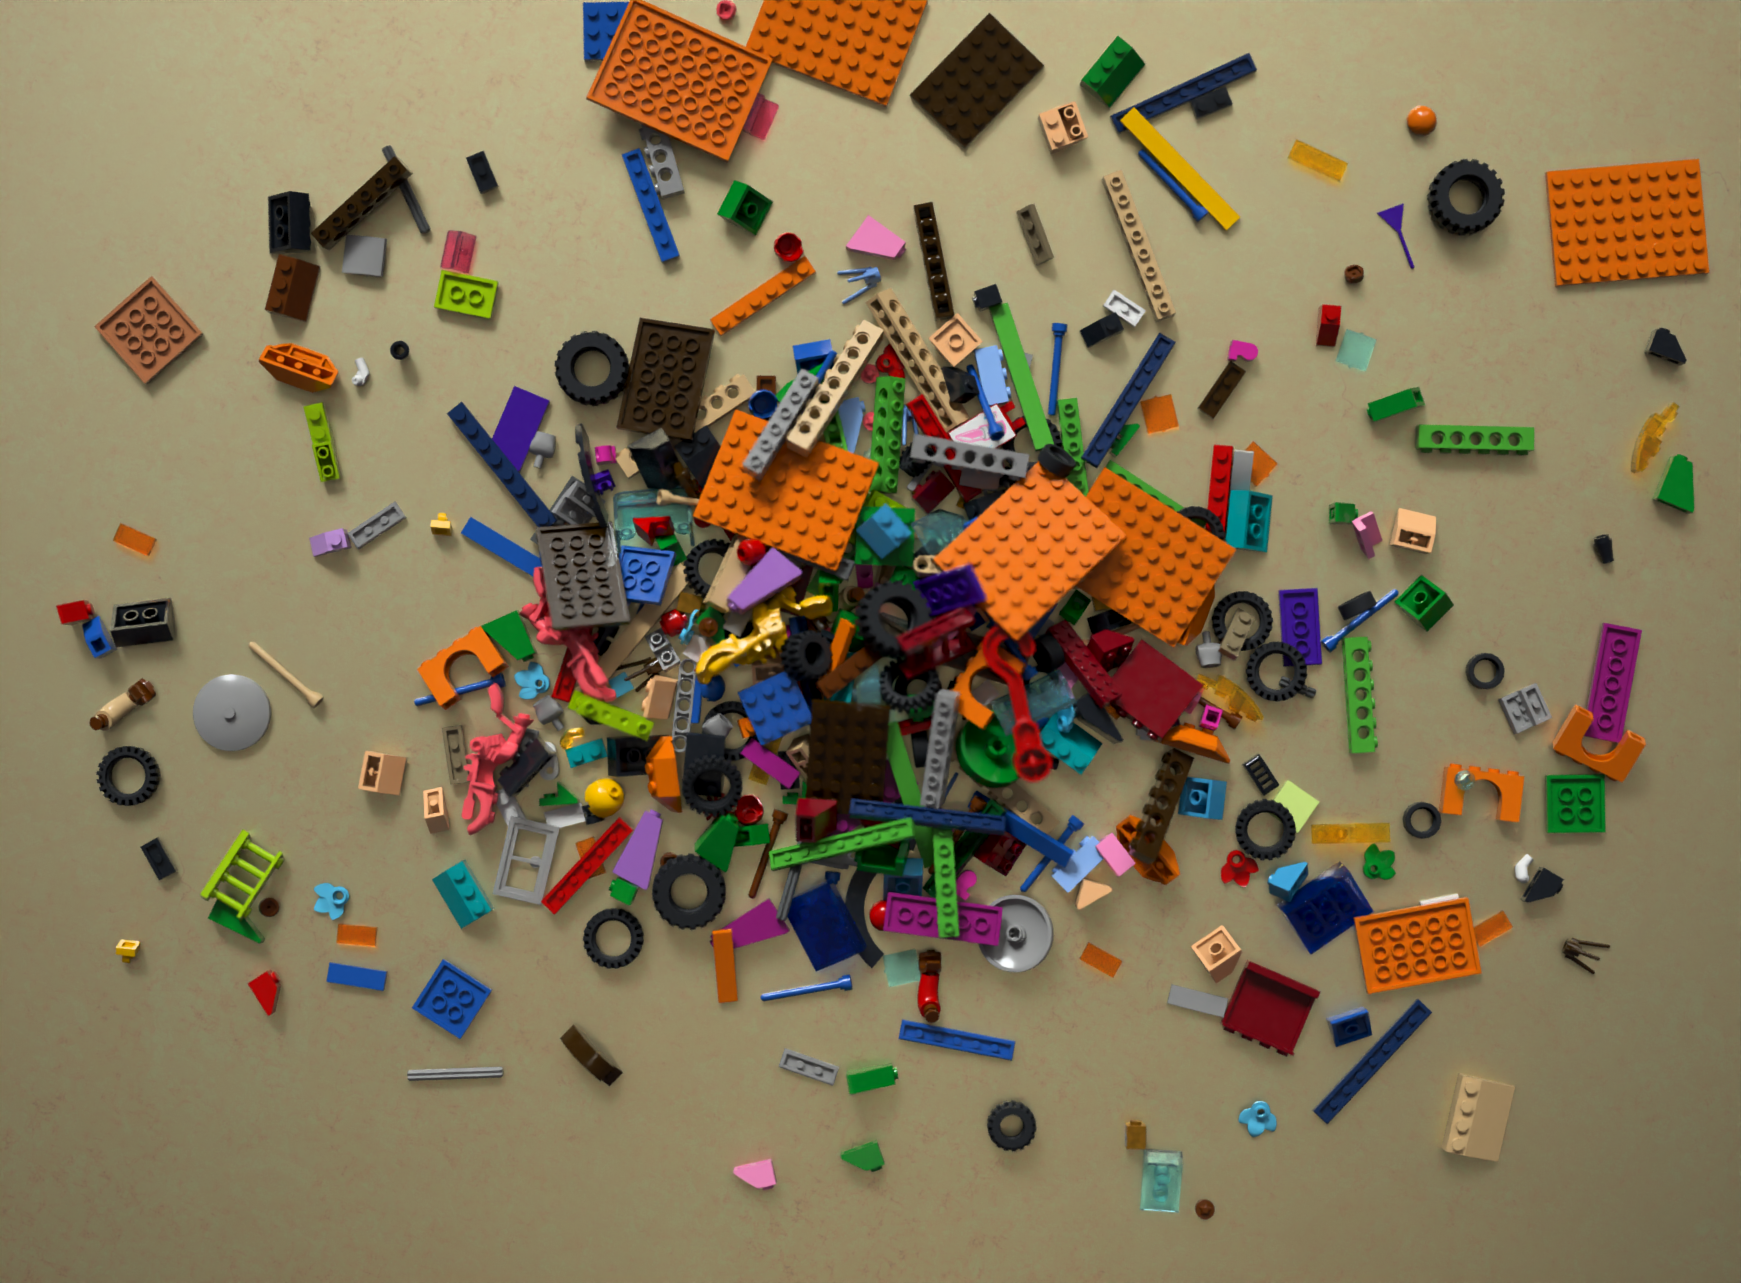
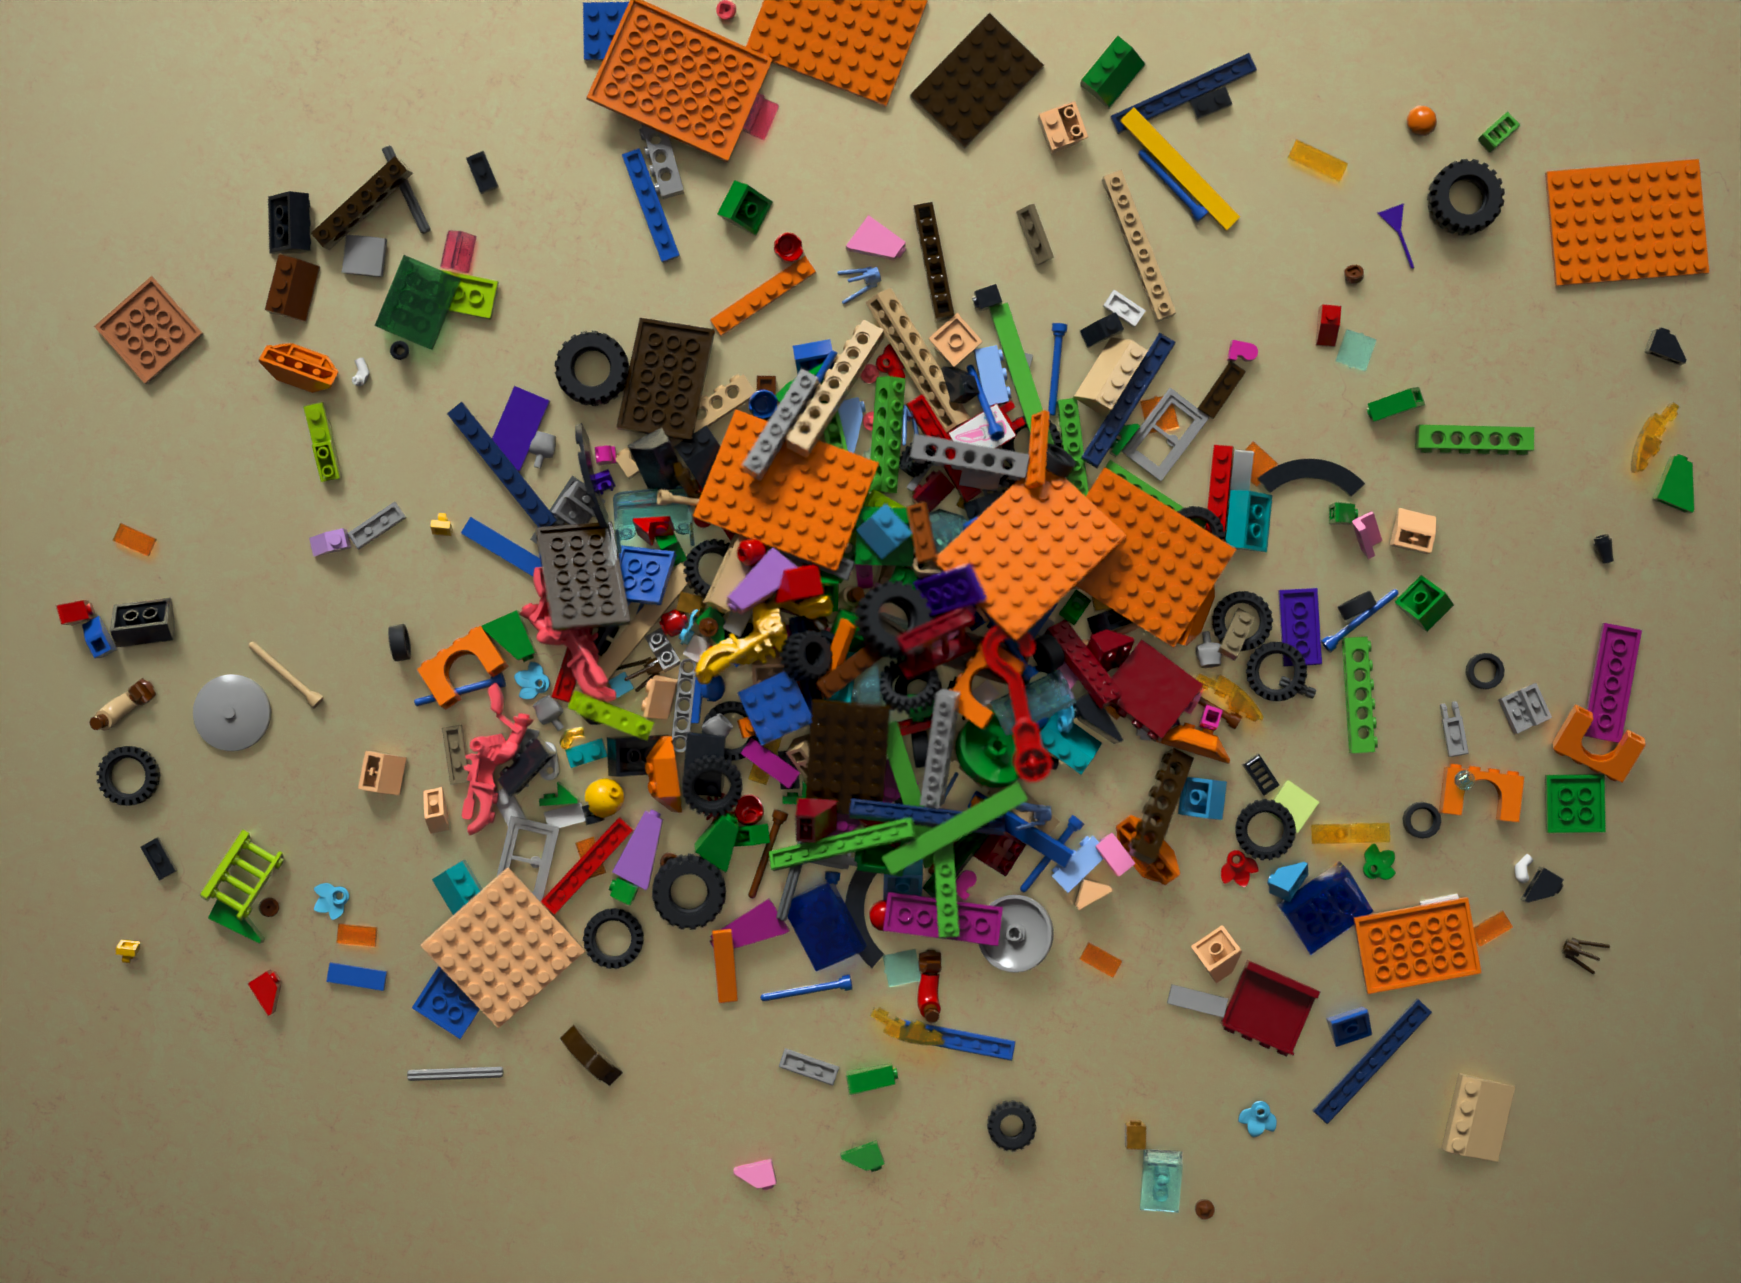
none -> clear green slope [374,255,462,350]
none -> black tyre [388,624,411,662]
none -> light nougat plate [420,867,585,1029]
none -> red slope [775,565,824,603]
none -> clear yellow slope [870,1007,945,1045]
none -> bright green tile [882,782,1028,874]
none -> dark orange tile [906,502,938,564]
none -> medium blue plant [1015,802,1052,830]
none -> orange tile [1027,410,1050,489]
none -> tan slope [1073,337,1148,418]
none -> light grey door [1121,388,1210,481]
none -> black tile [1257,459,1365,497]
none -> light grey hinge [1440,701,1469,757]
none -> bright green slope [1478,111,1520,153]

